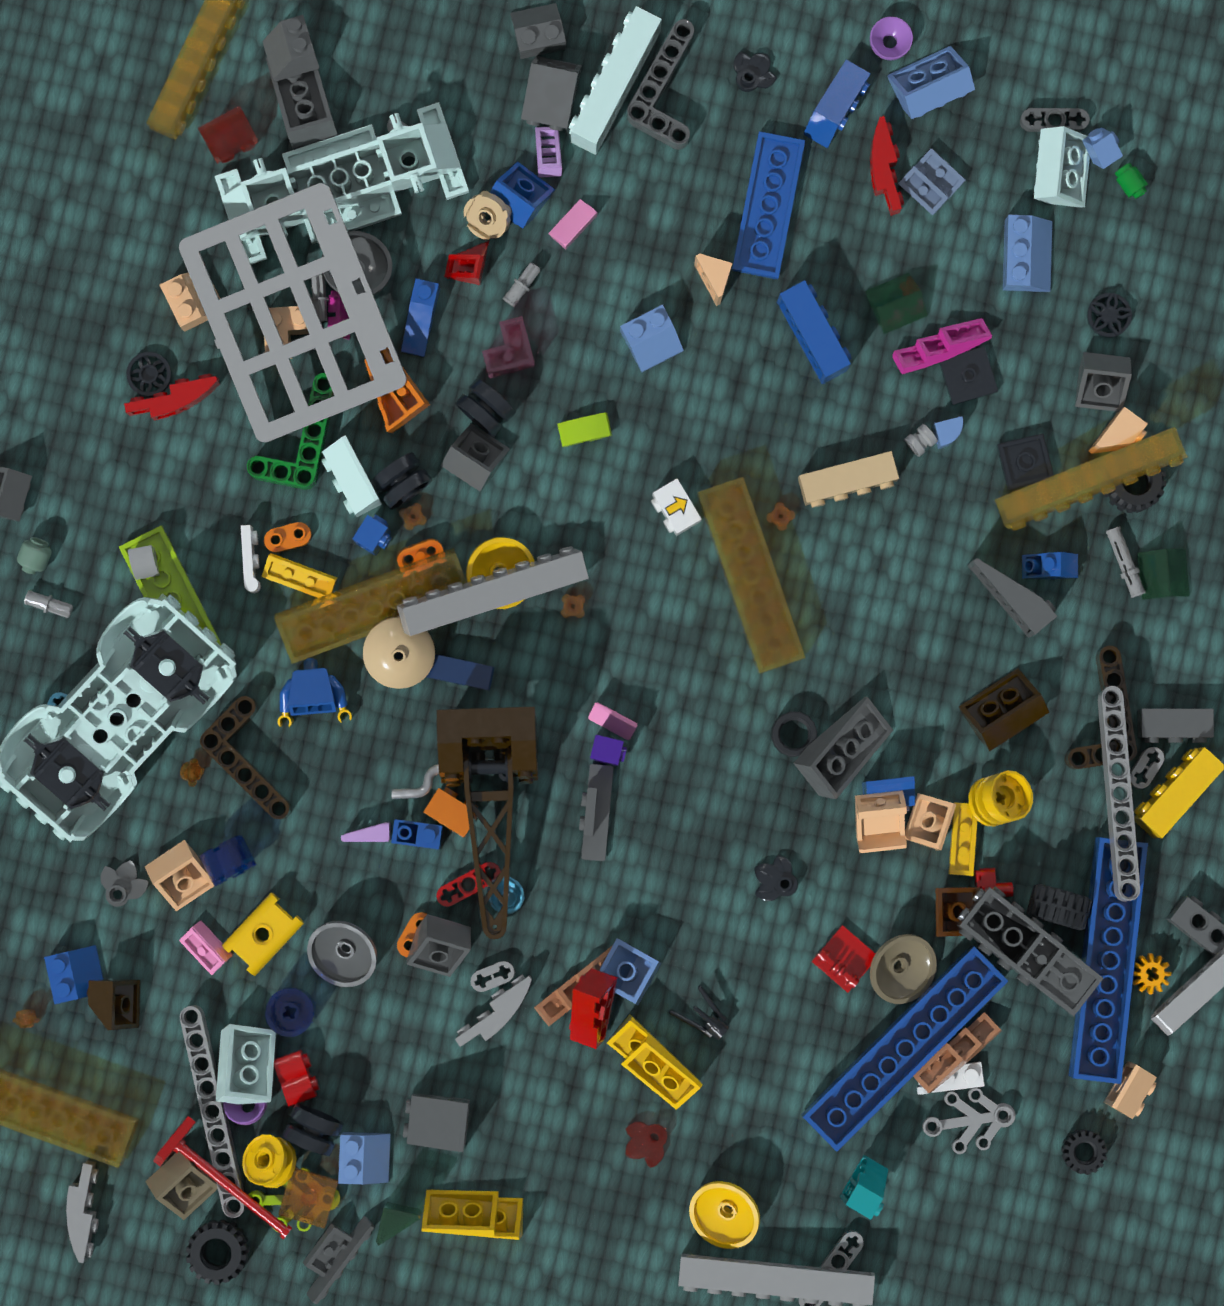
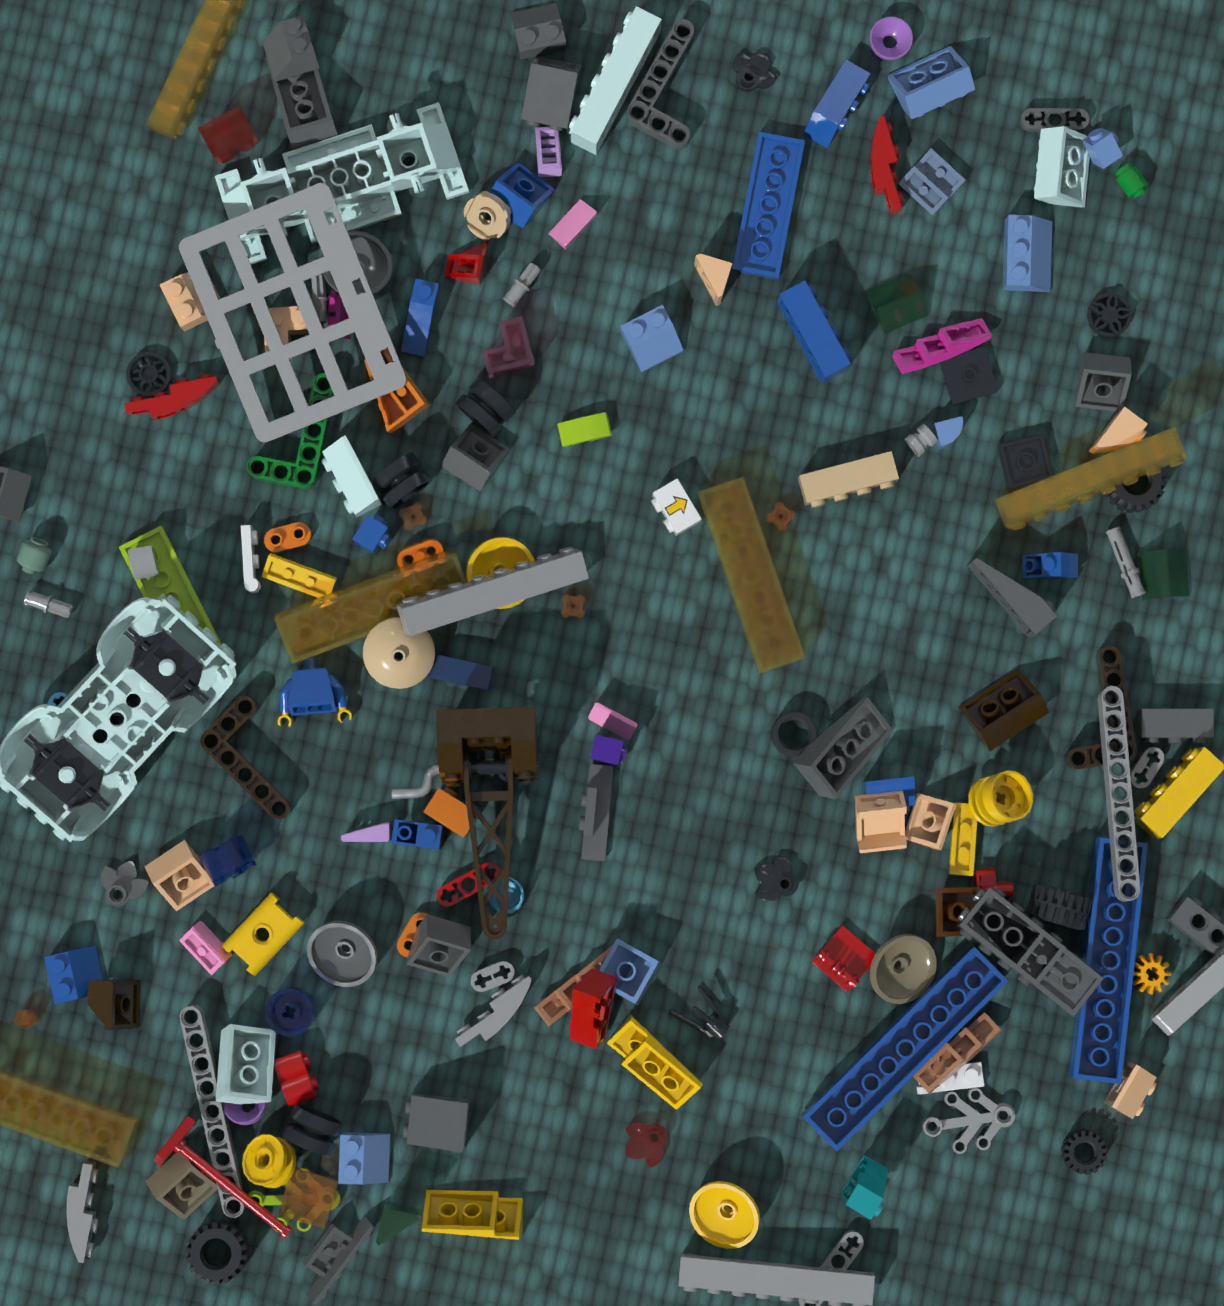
clear orange plate [180,758,204,787] -> none

